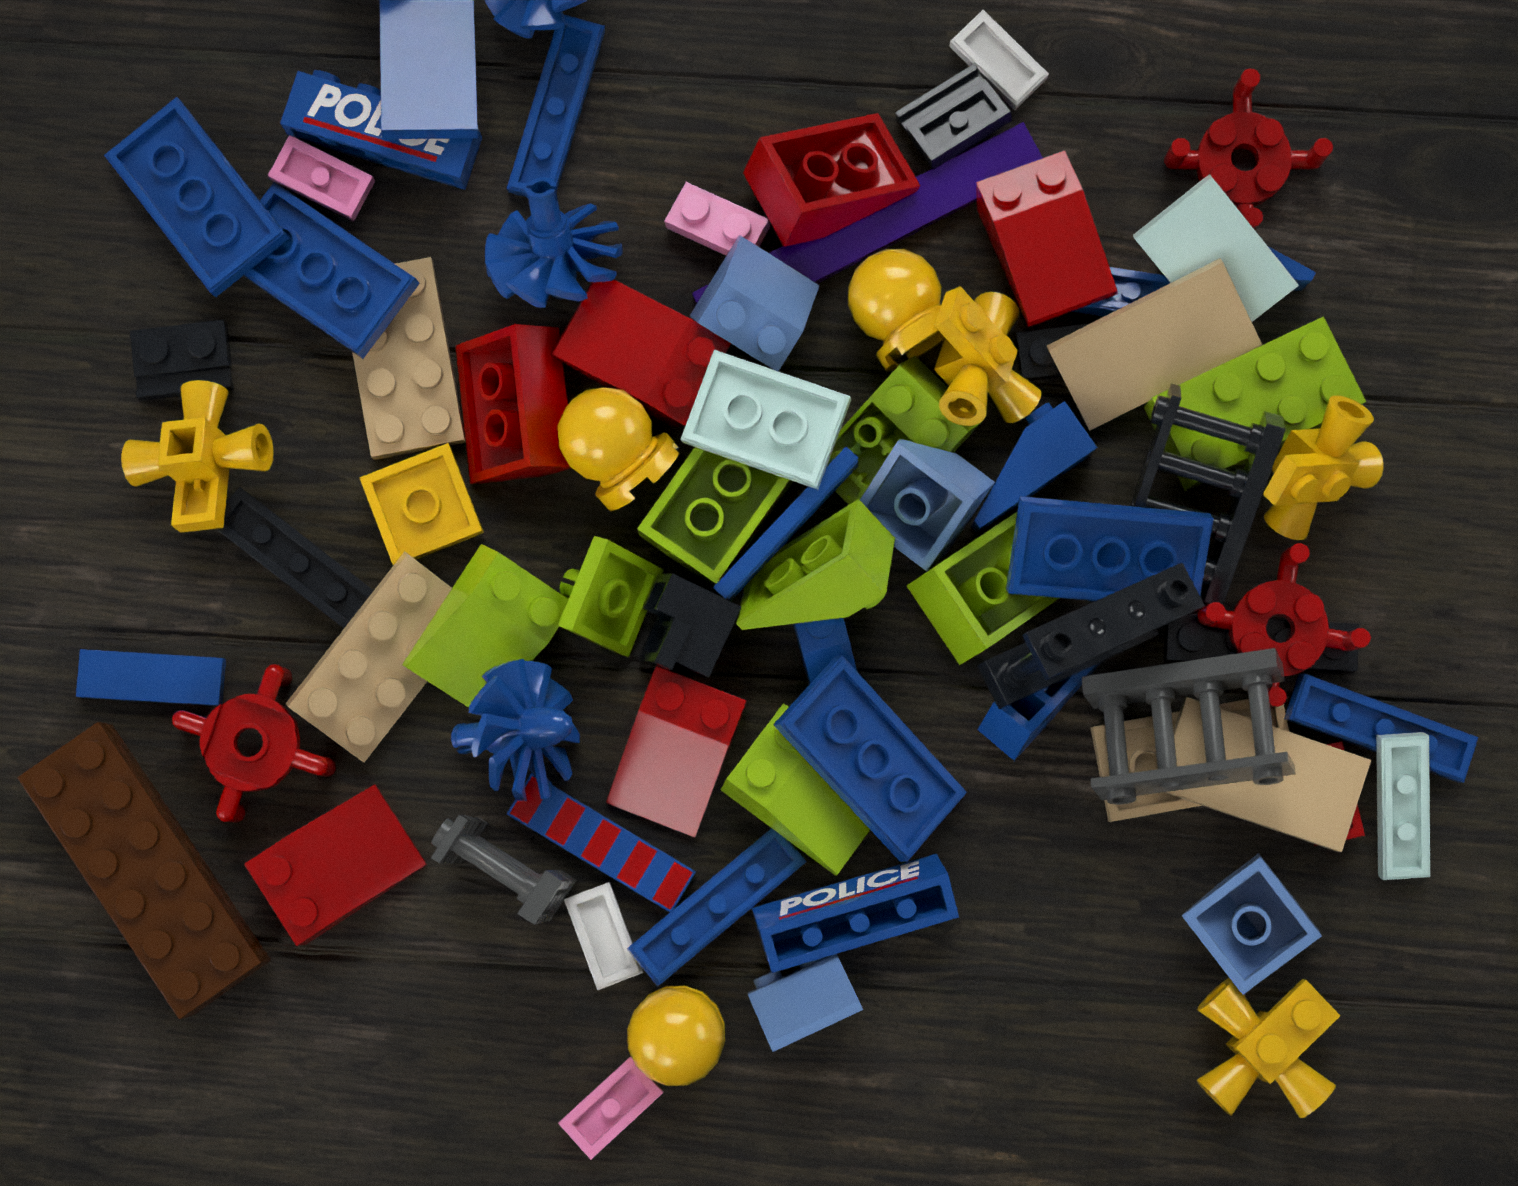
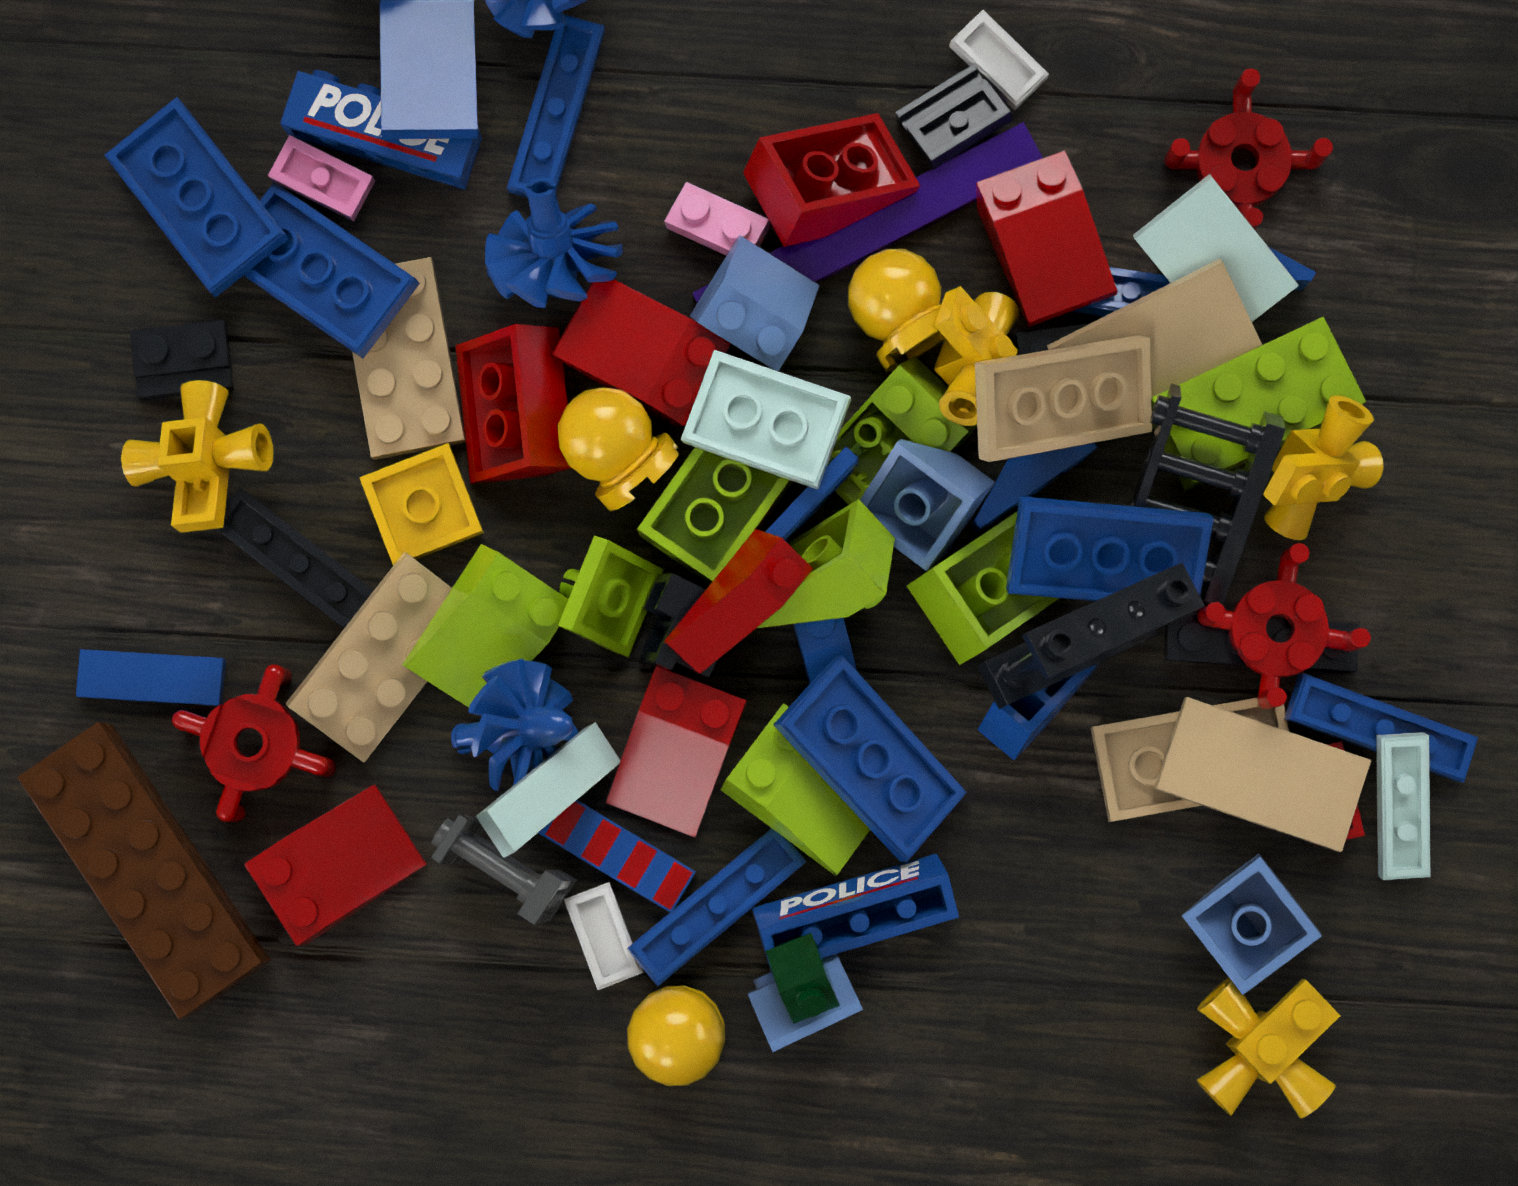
bright pink plate [558,1056,664,1160] -> none
dark grey fence [1082,648,1296,805] -> none
none -> light aqua tile [476,722,620,858]
none -> red slope [664,529,813,674]
none -> dark green brick [766,933,840,1024]
none -> tan plate [975,335,1152,462]

